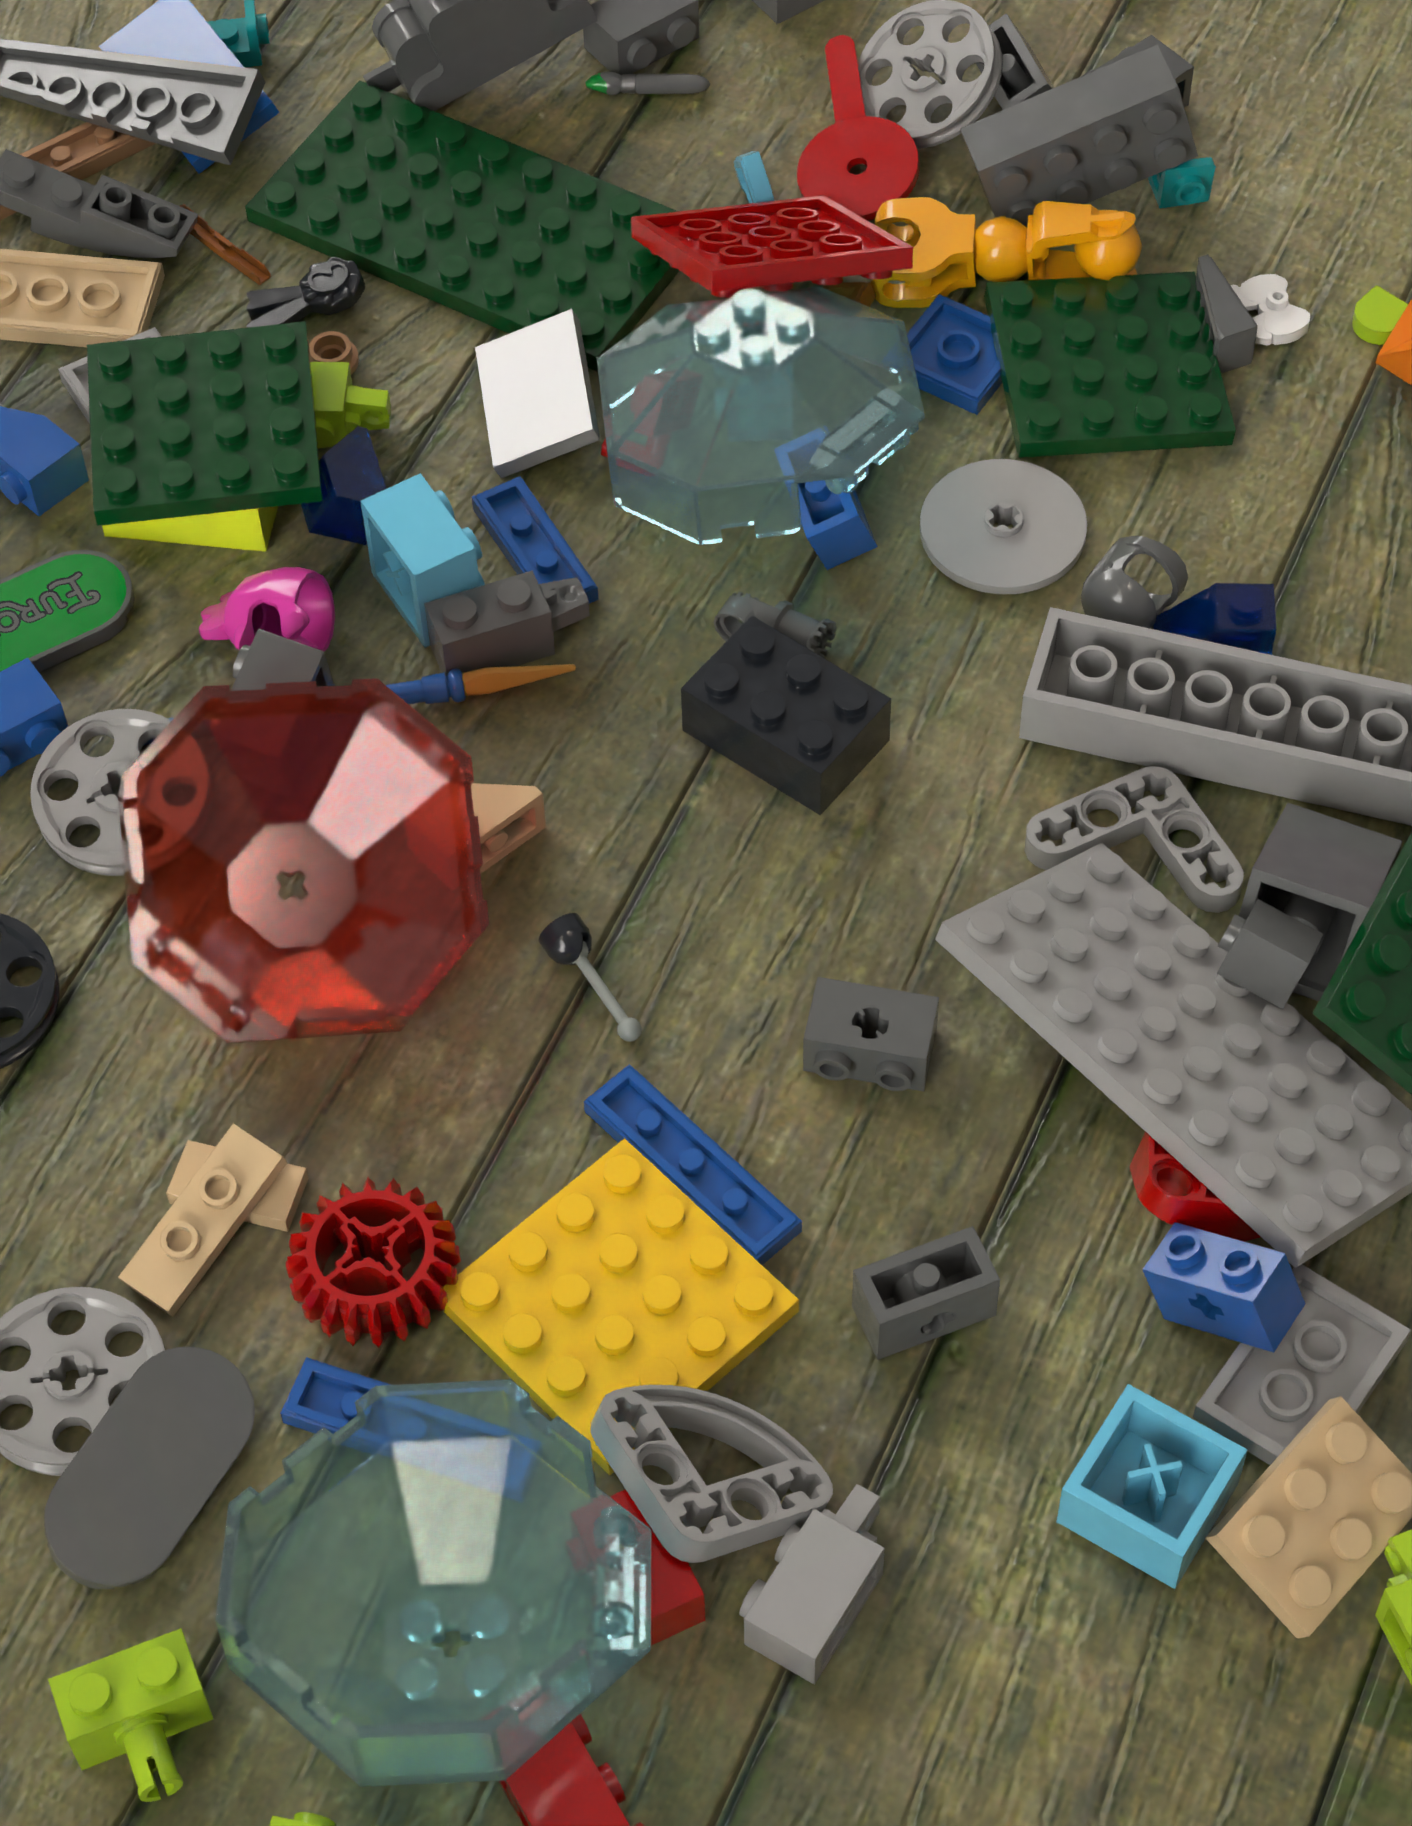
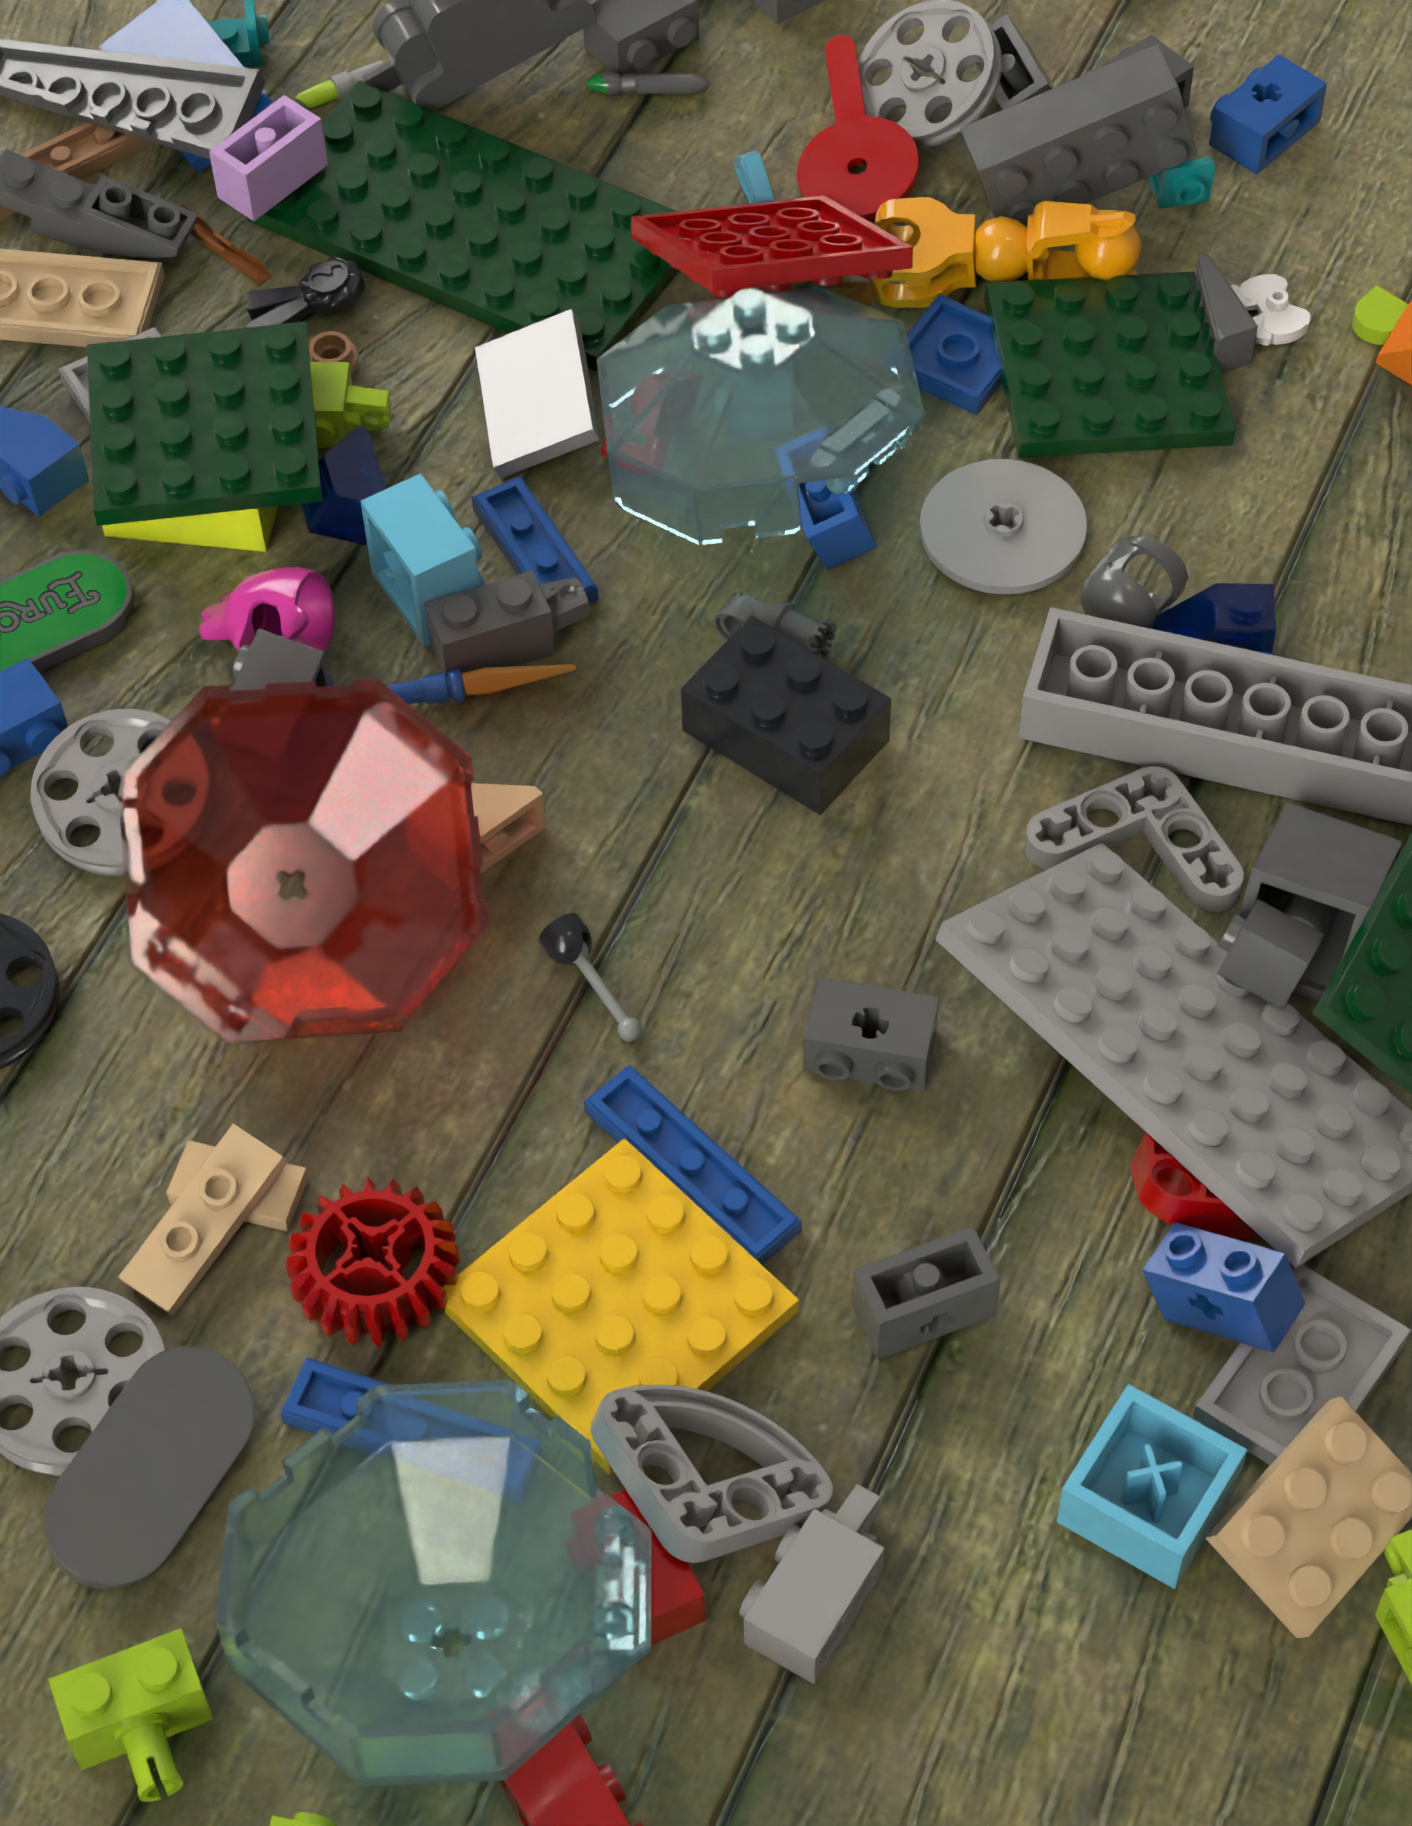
none -> lavender brick [209,95,328,221]
none -> piece [294,60,383,109]
none -> blue brick [1209,54,1327,174]

